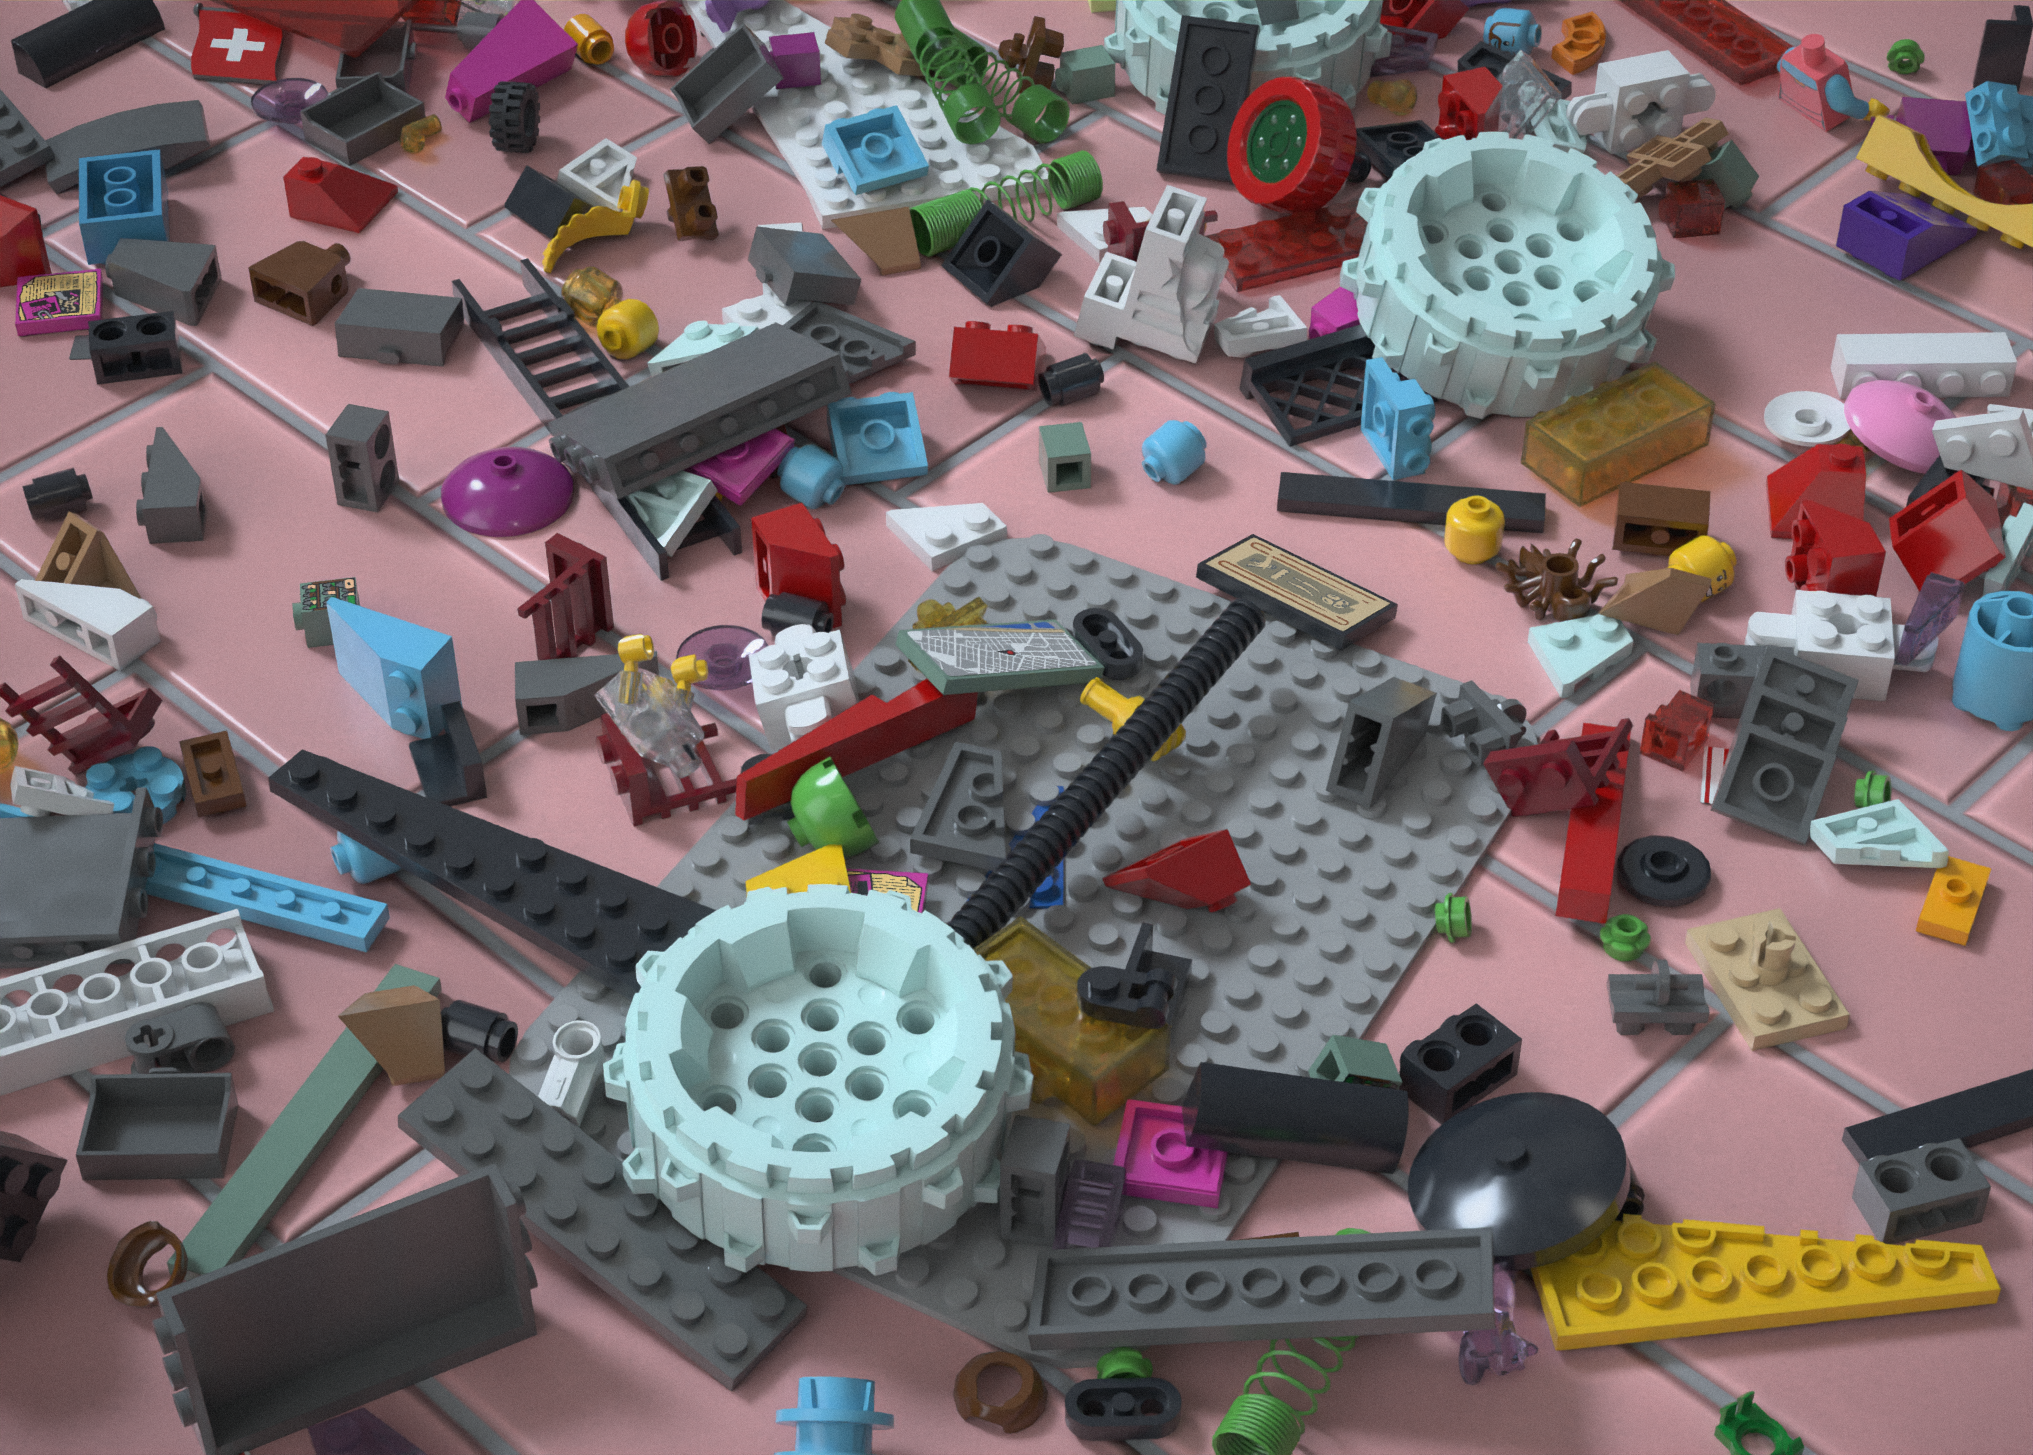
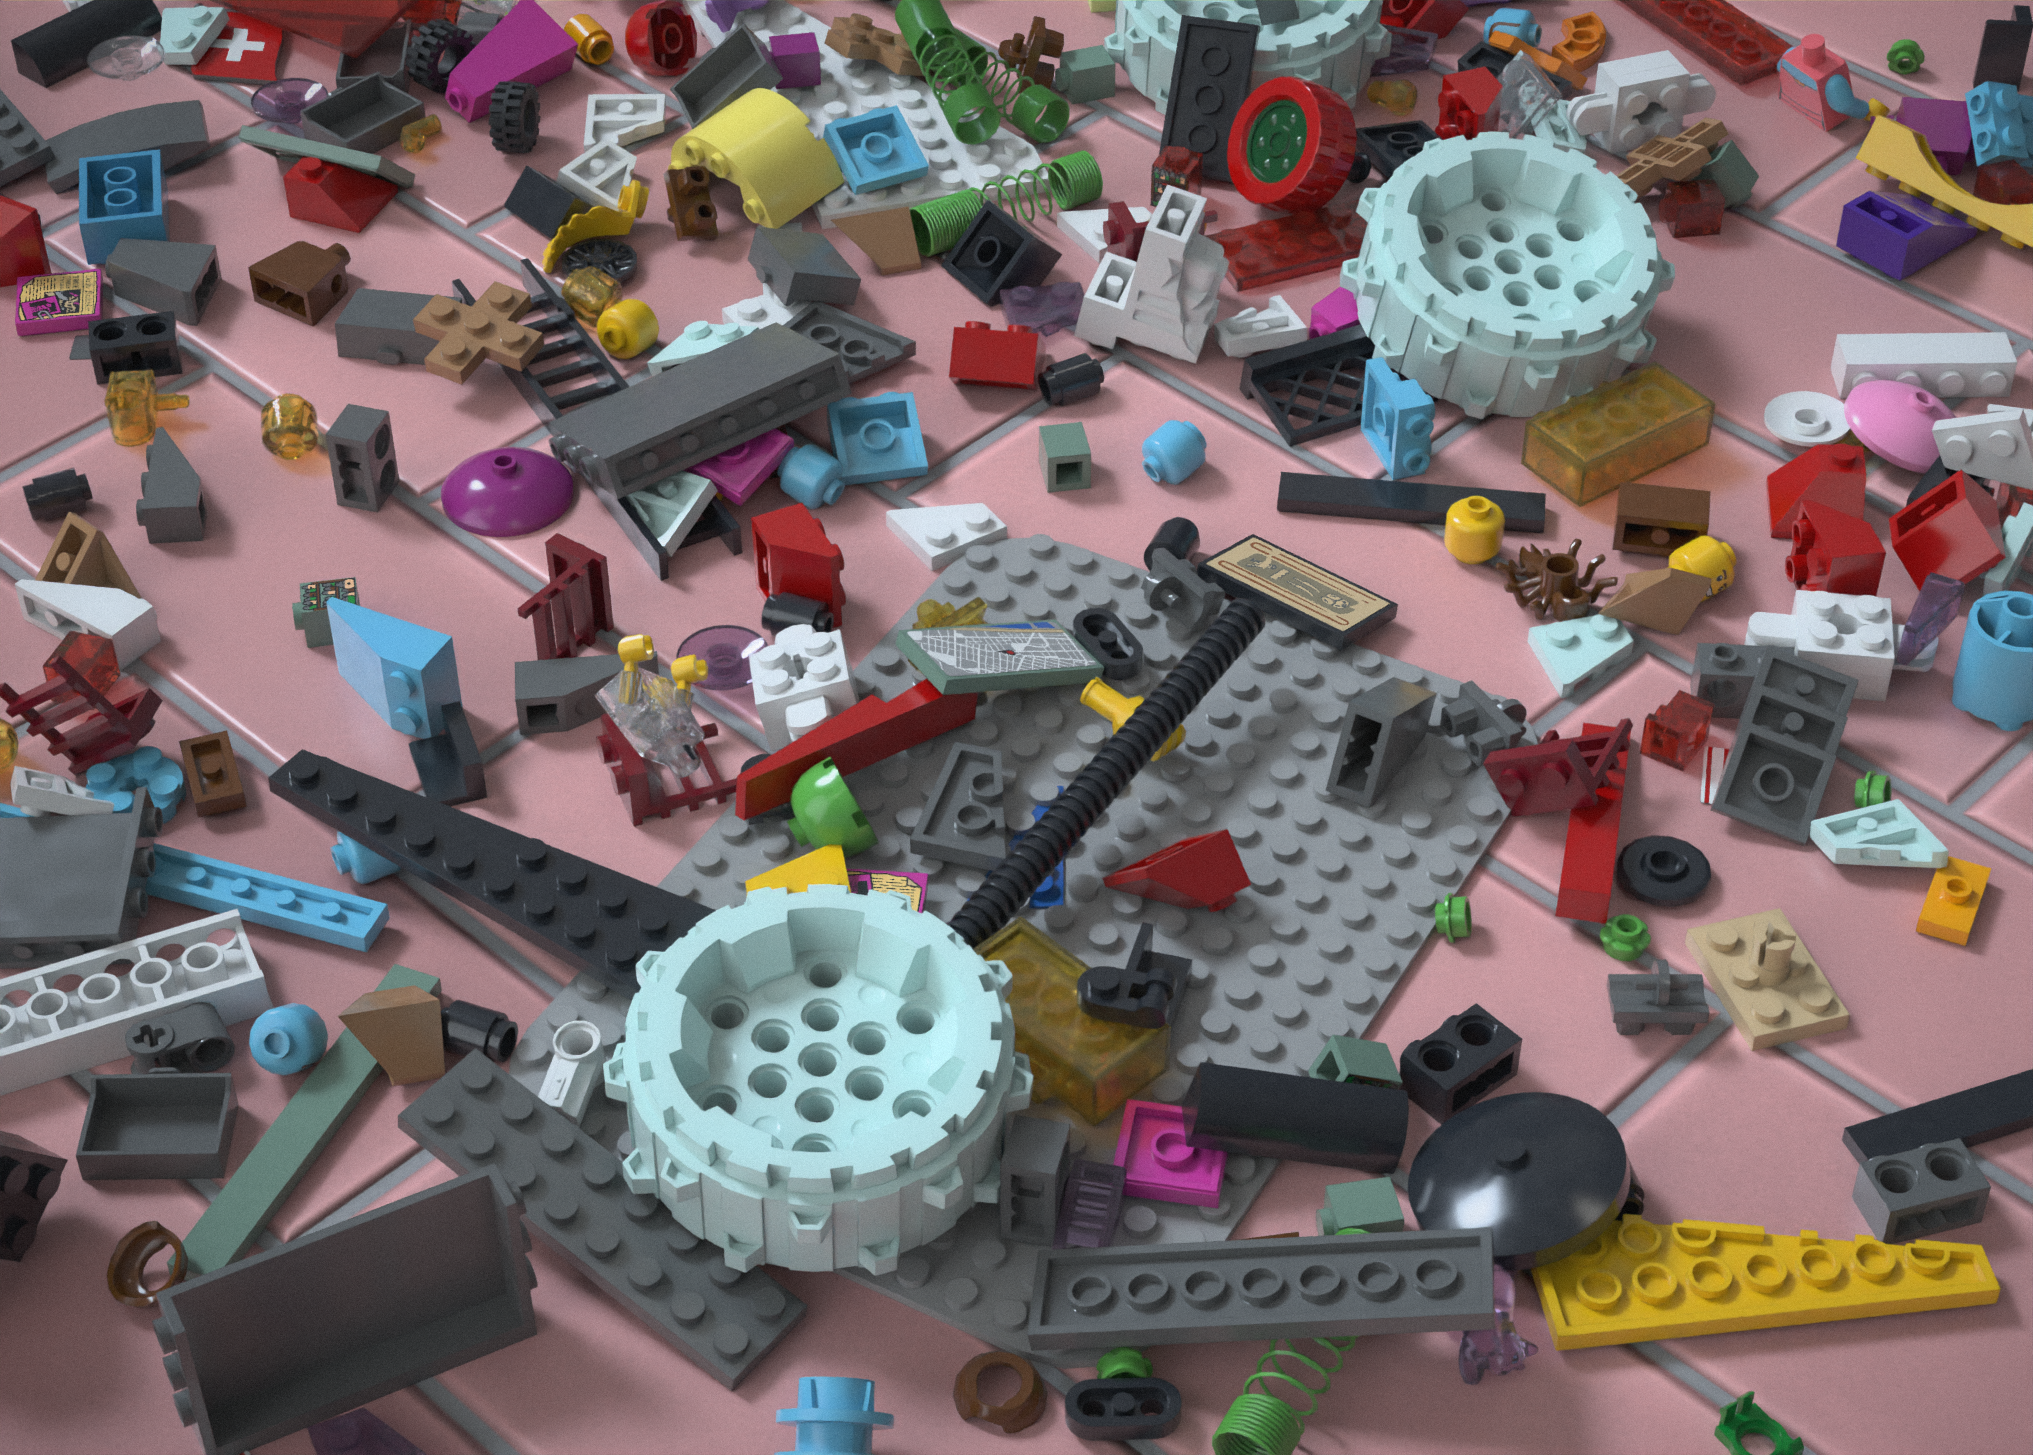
none -> clear red brick [42,631,120,710]
none -> clear dish [88,36,165,81]
none -> clear yellow piece [104,370,190,447]
none -> light aqua wing [159,6,230,65]
none -> sand green tile [239,125,416,189]
none -> medium azure head [249,1003,328,1076]
none -> clear yellow head [261,393,318,460]
none -> black tyre [406,19,476,95]
none -> medium nougat plate [413,281,544,385]
none -> black wheel [562,239,637,288]
none -> white wing [584,94,666,152]
none -> light yellow cylinder [668,88,844,229]
none -> clear purple wing [999,282,1085,337]
none -> dark grey hips [1141,548,1225,632]
none -> black brick [1144,517,1200,571]
none -> clear red brick [1150,145,1203,207]
none -> sand green brick [1316,1177,1404,1236]
none -> orange tile [1488,30,1588,91]

